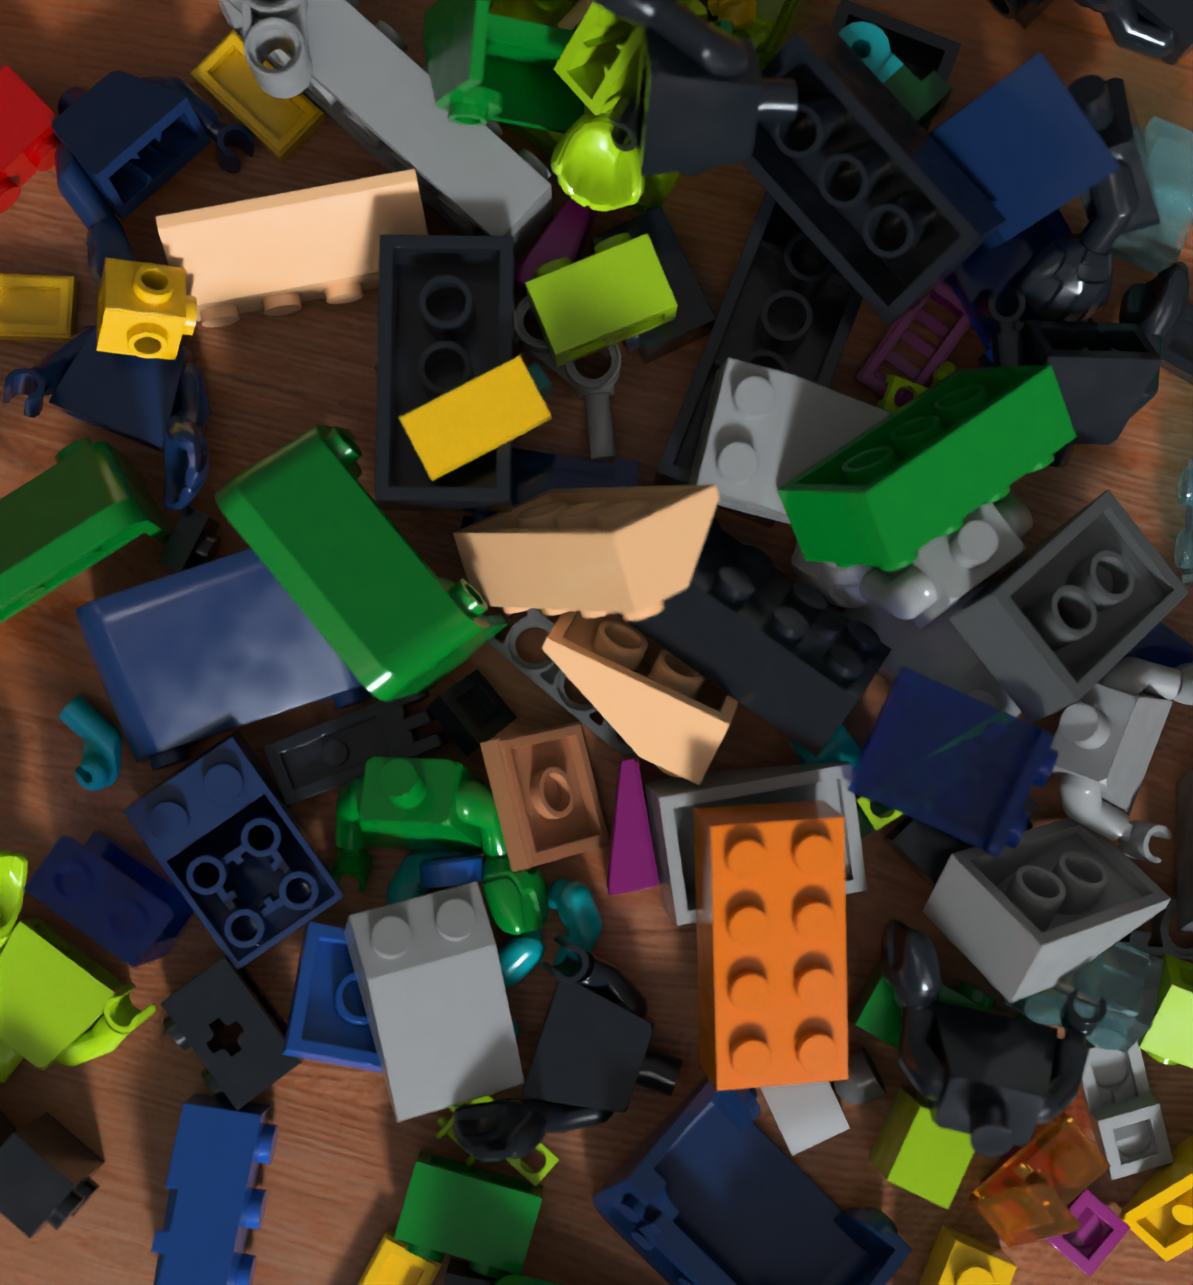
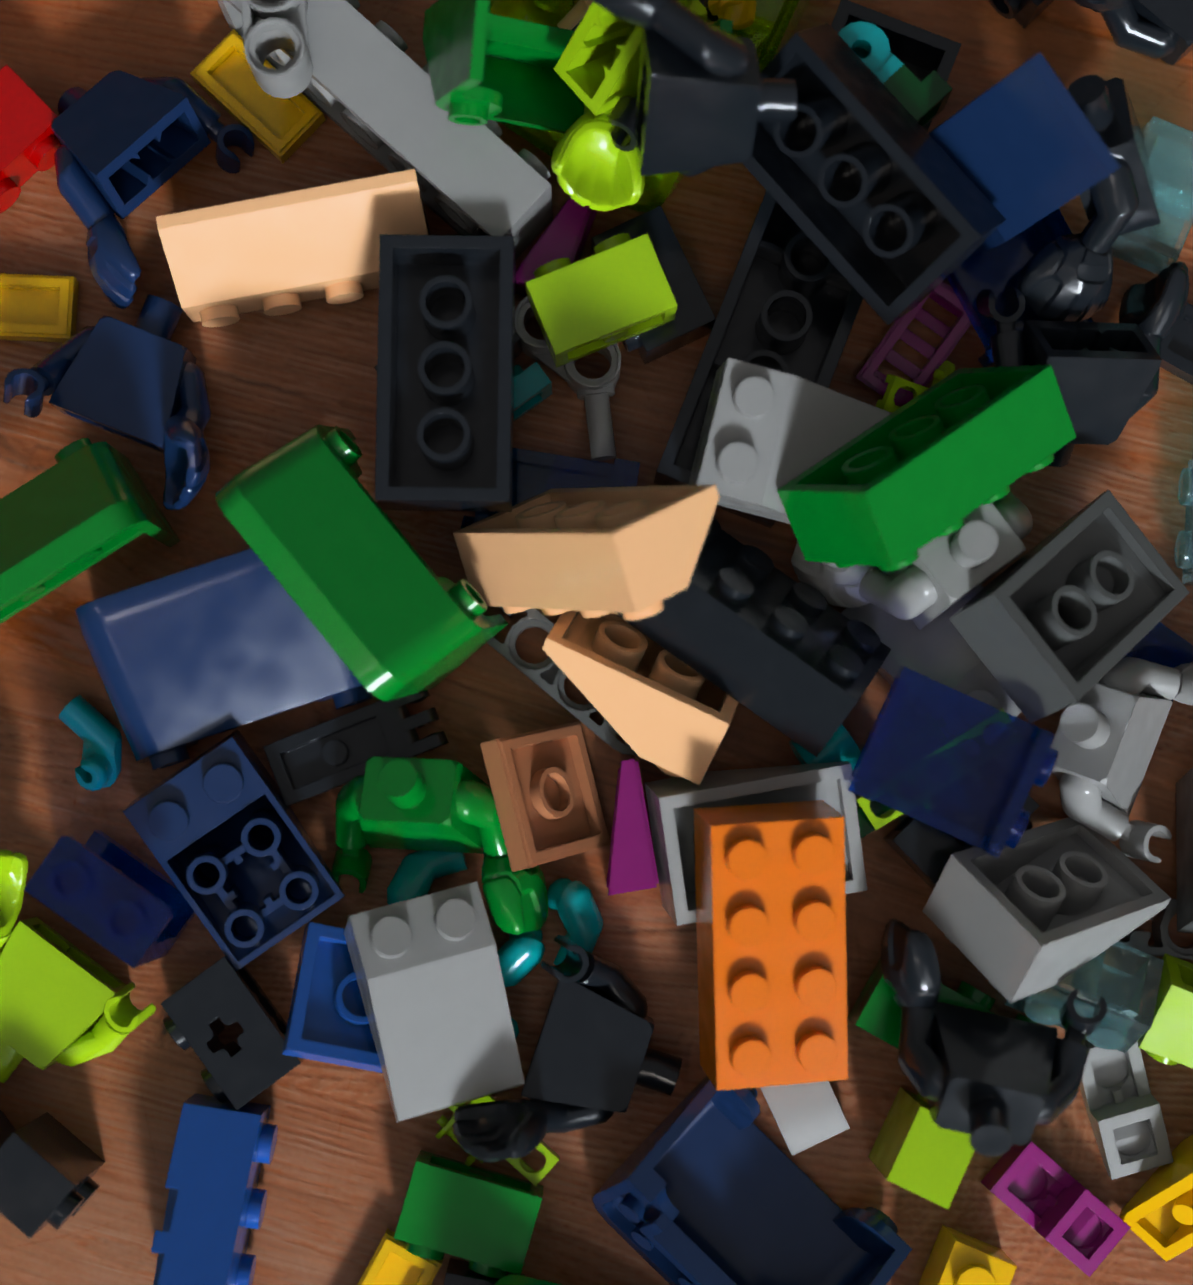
yellow brick [96,258,197,360] -> none
black plate [157,506,221,573] -> none
yellow tile [399,356,551,481] -> none
blue tile [419,853,484,888] -> none
black plate [427,669,517,757] -> none
dark grey hinge [833,1047,887,1105] -> none
clear orange slope [967,1112,1111,1248] -> none

